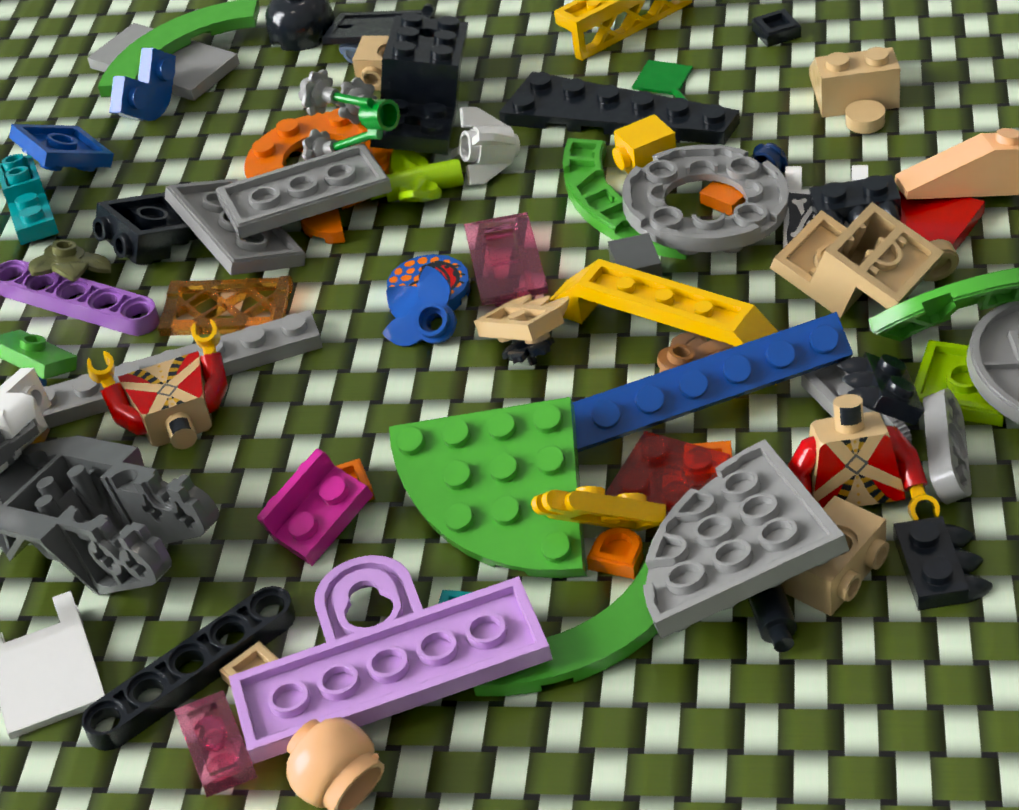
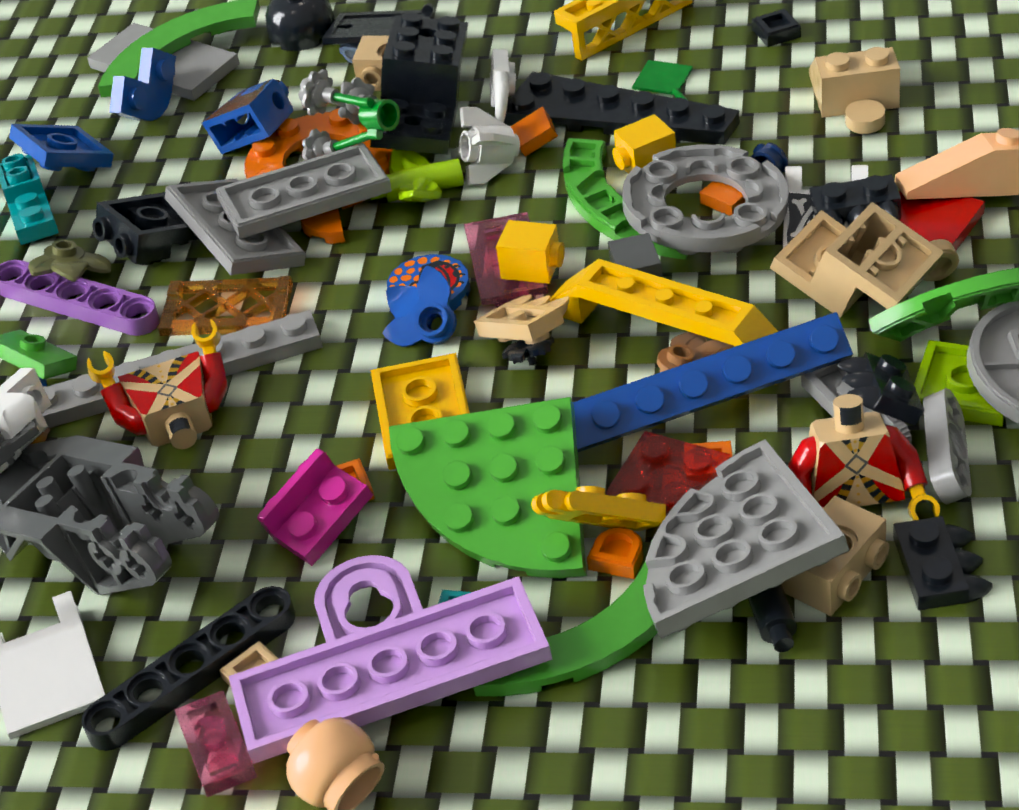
none -> blue torso [202,79,293,154]
none -> yellow tile [370,353,470,470]
none -> white plate [489,48,516,123]
none -> yellow brick [496,220,565,284]
none -> orange tile [511,106,558,156]

